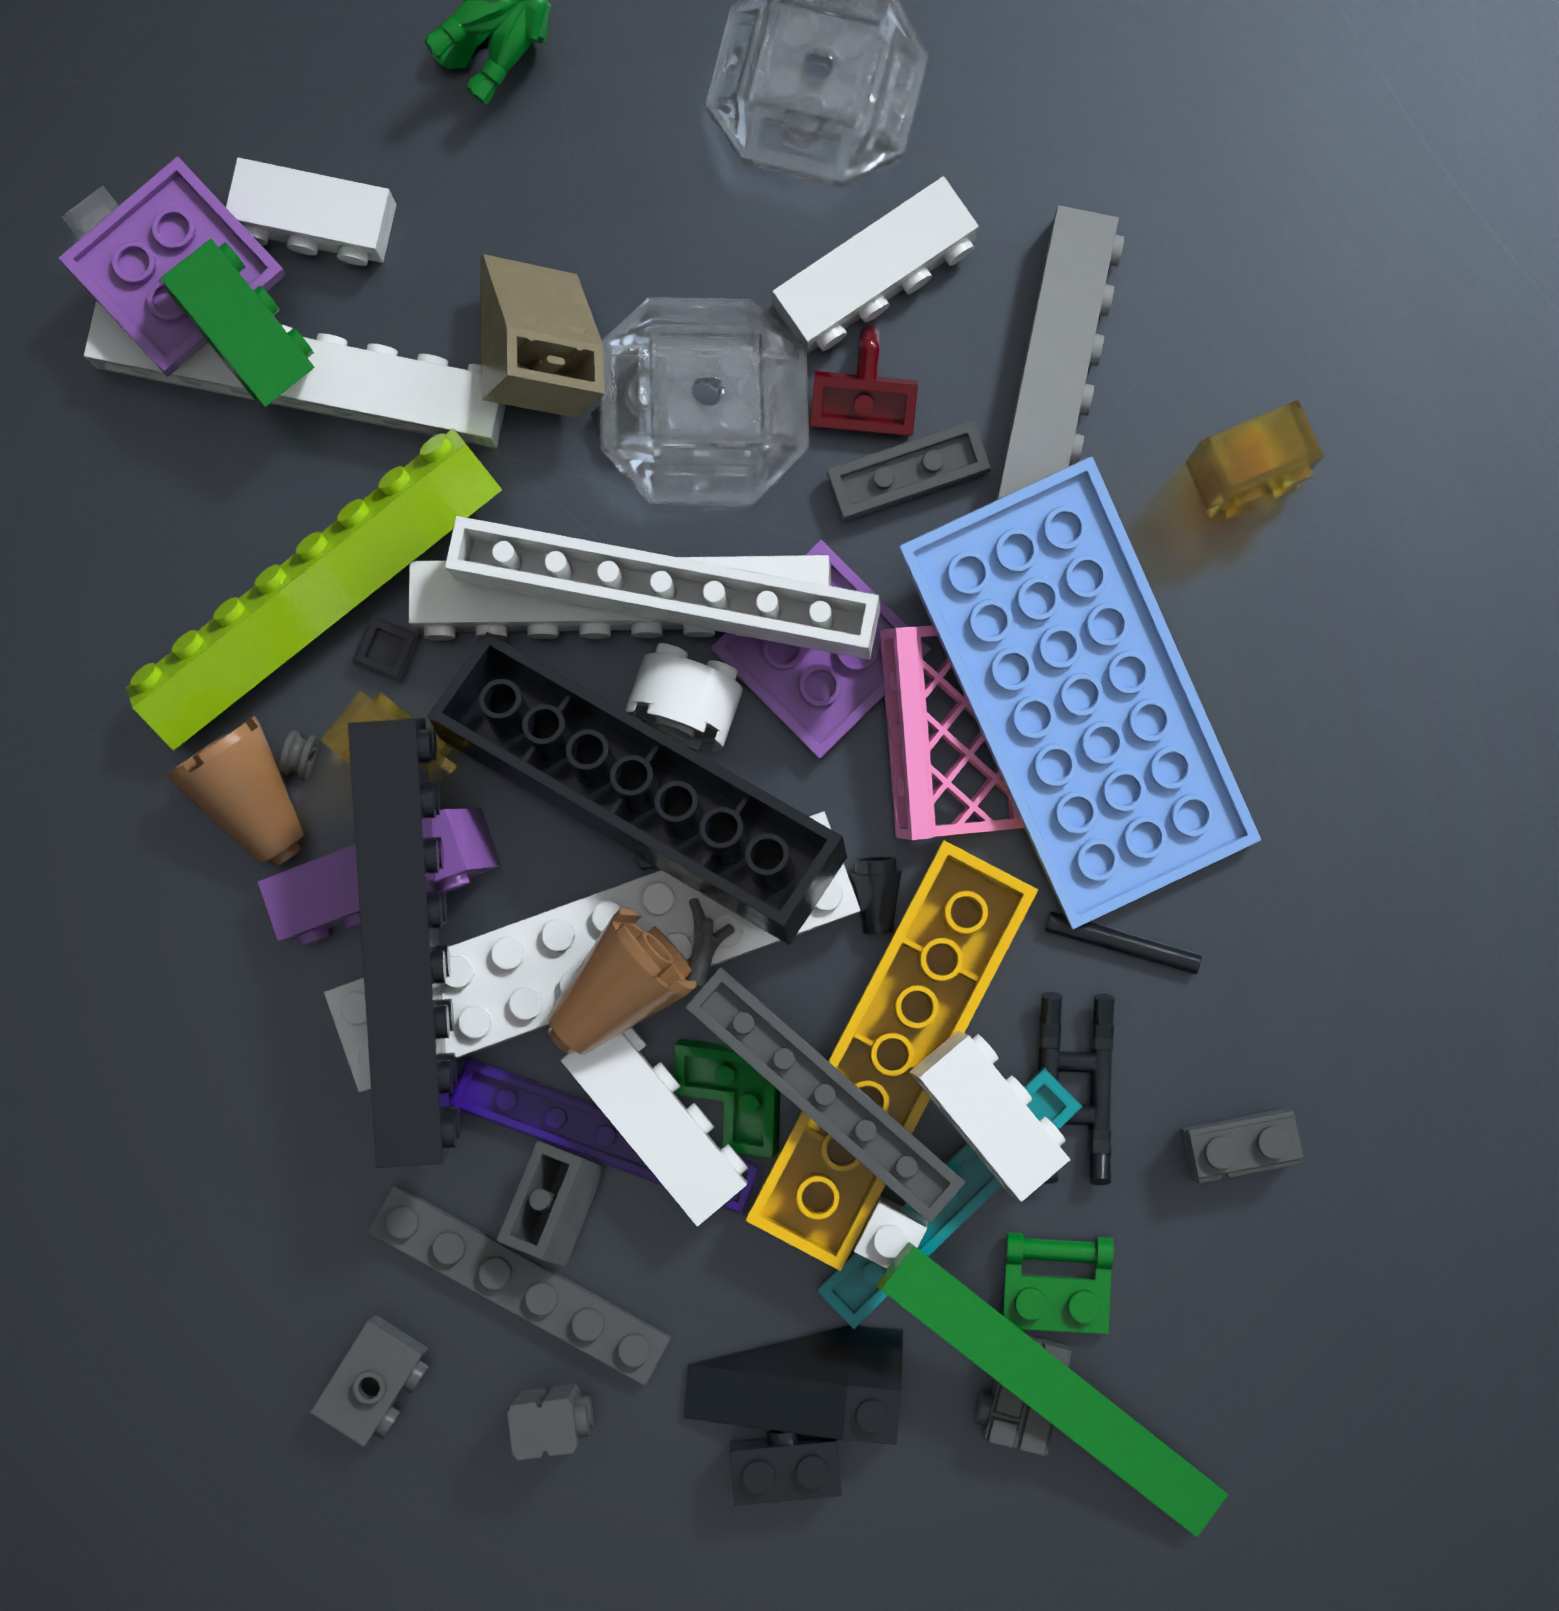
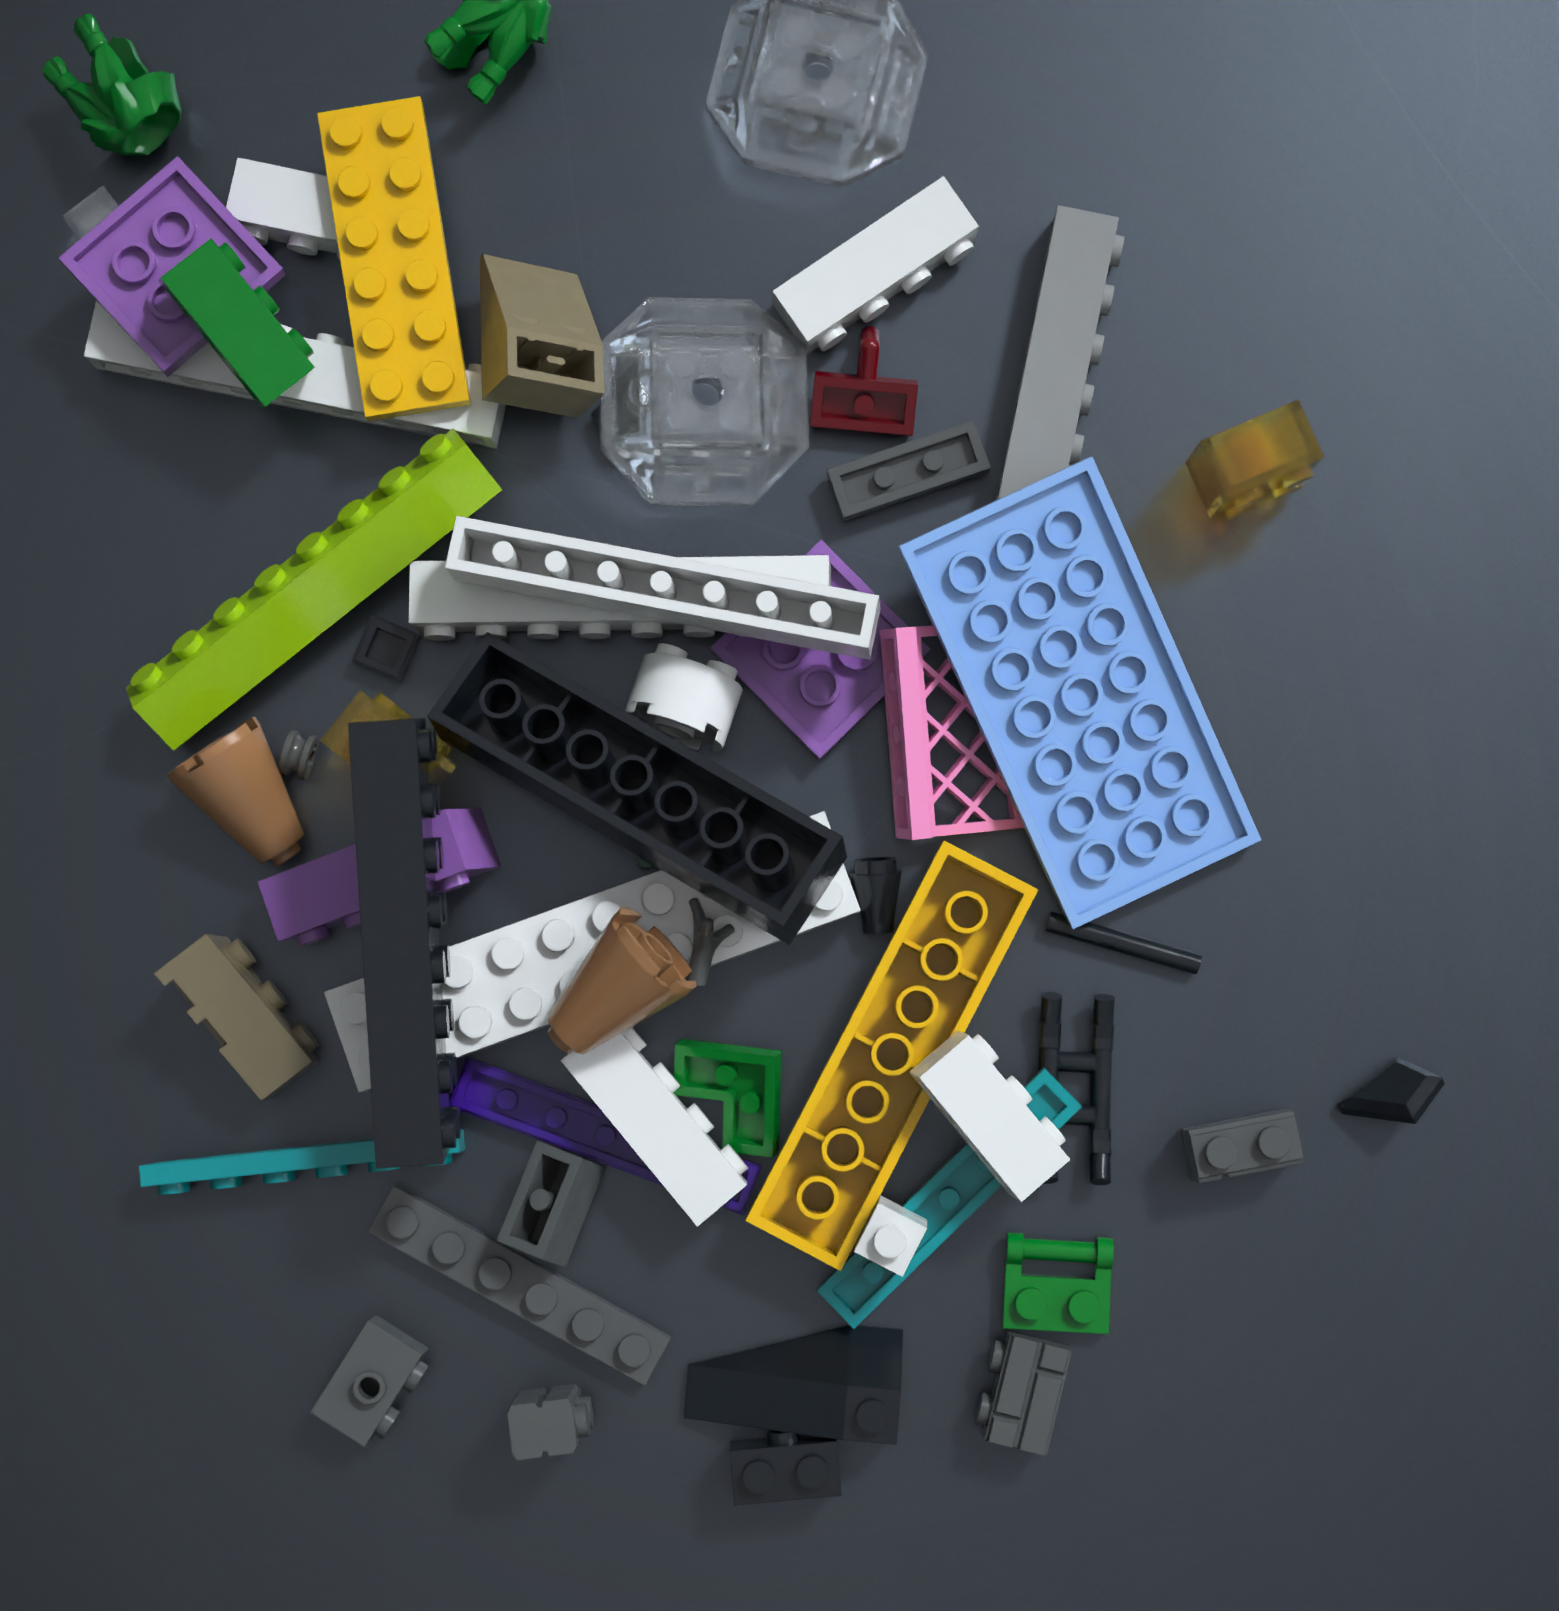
dark grey plate [685,967,966,1223] -> none
green tile [875,1242,1229,1537] -> none
none -> green piece [41,13,182,156]
none -> teal plate [139,1129,465,1195]
none -> dark tan wedge [154,934,321,1101]
none -> yellow plate [317,96,471,422]
none -> black piece [1338,1057,1445,1124]

